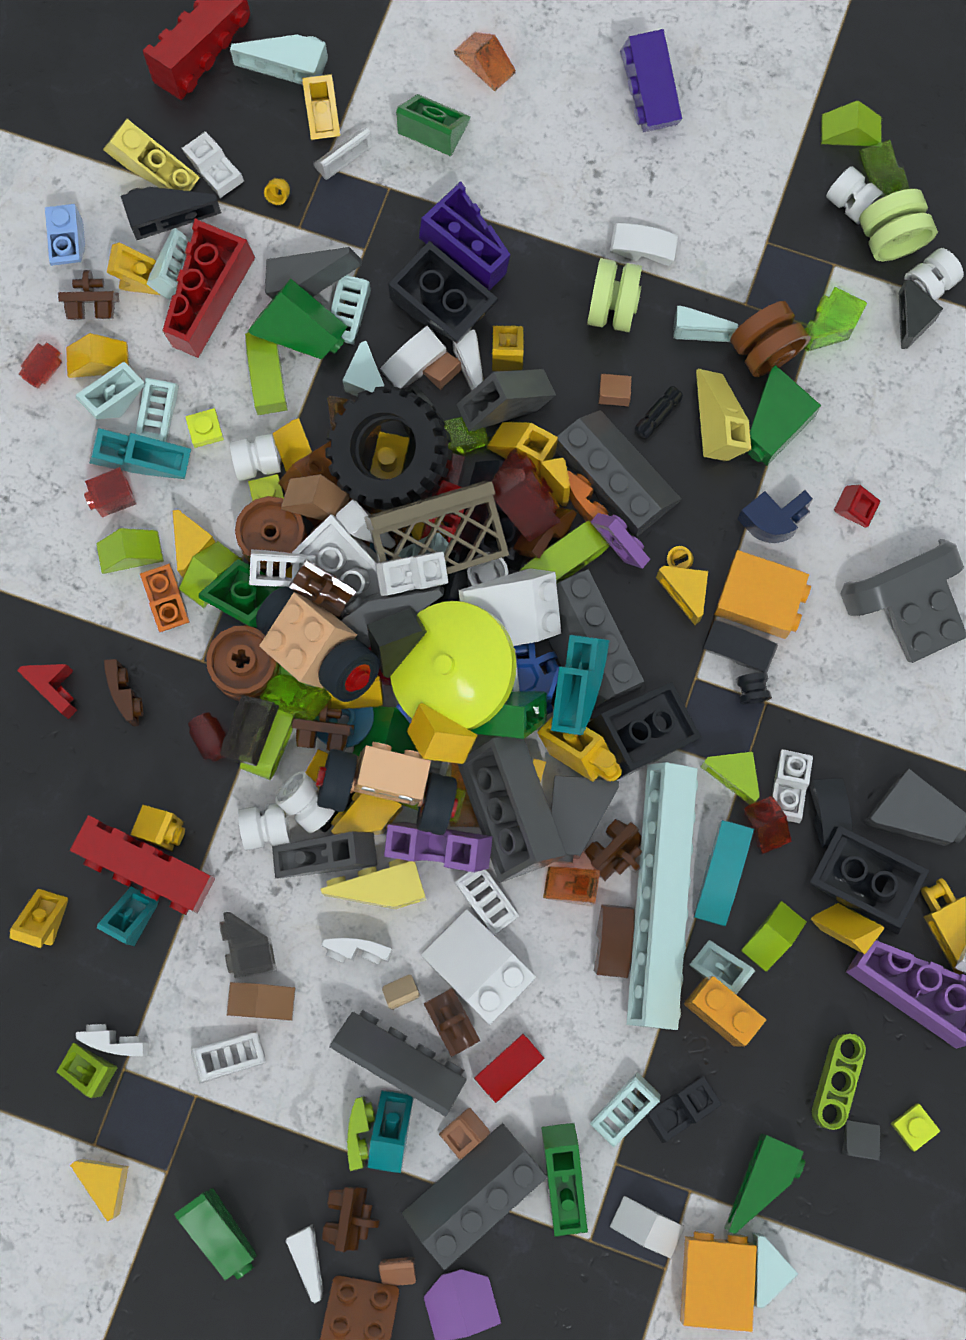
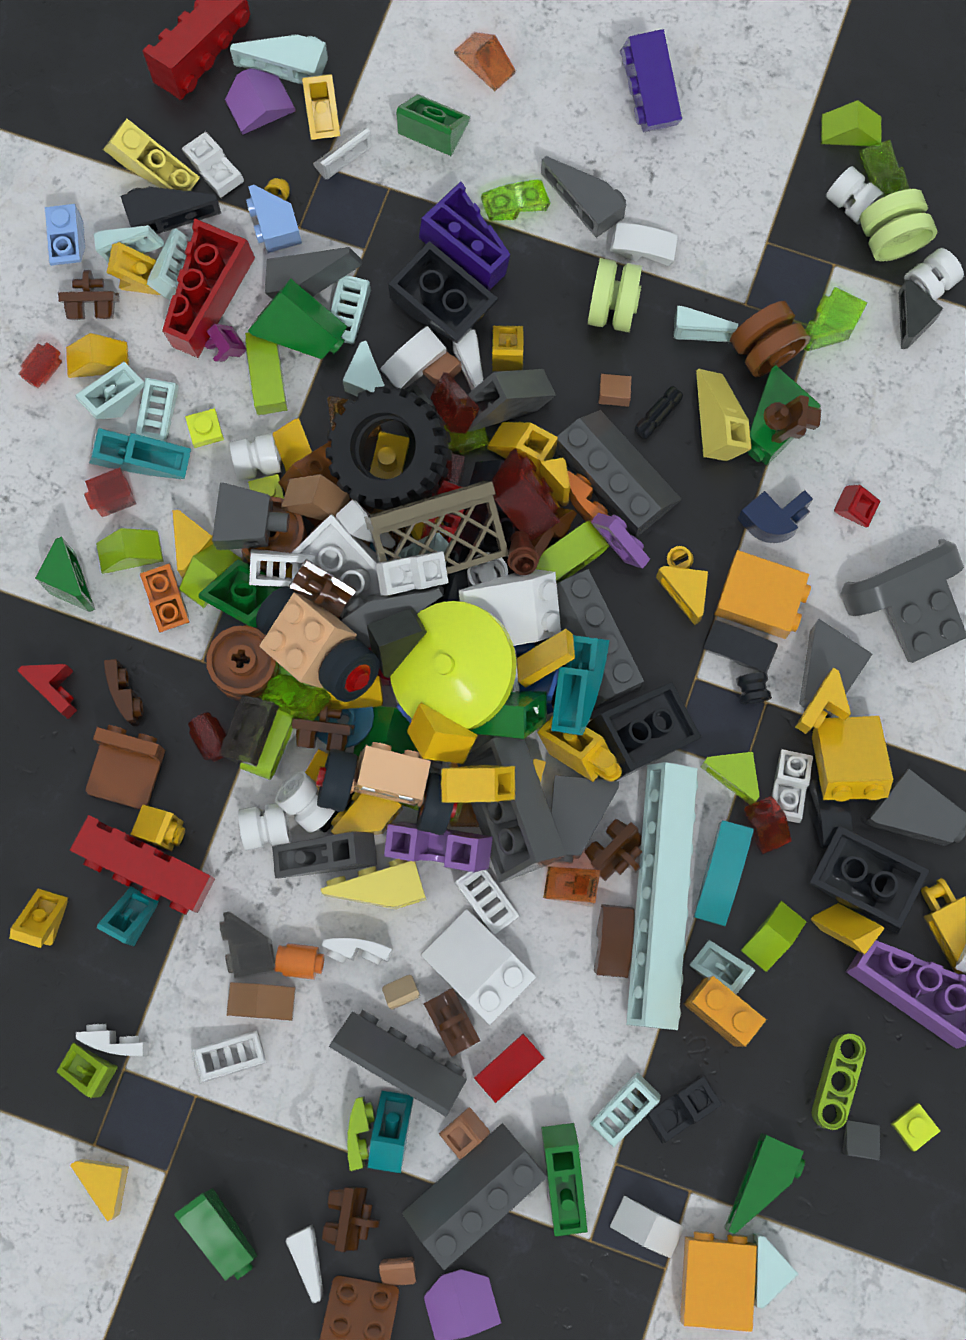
none -> green slope [35,537,95,612]
none -> dark orange bracket [86,725,165,810]
none -> light aqua slope [94,225,164,263]
none -> magenta tile [205,324,247,362]
none -> dark grey torso [212,482,290,550]
none -> medium lavender slope [225,68,295,135]
none -> light blue slope [246,185,302,253]
none -> orange brick [275,943,324,980]
none -> clear red slope [430,372,480,434]
none -> yellow slope [441,765,515,803]
none -> clear neon green slope [481,179,551,221]
none -> copper cone [508,531,539,575]
none -> yellow tile [517,629,575,688]
none -> dark grey slope [541,156,626,238]
none -> reddish brown hips [763,395,821,443]
none -> yellow slope [795,667,851,734]
none -> dark grey slope [799,619,873,718]
none -> yellow brick [812,716,893,802]

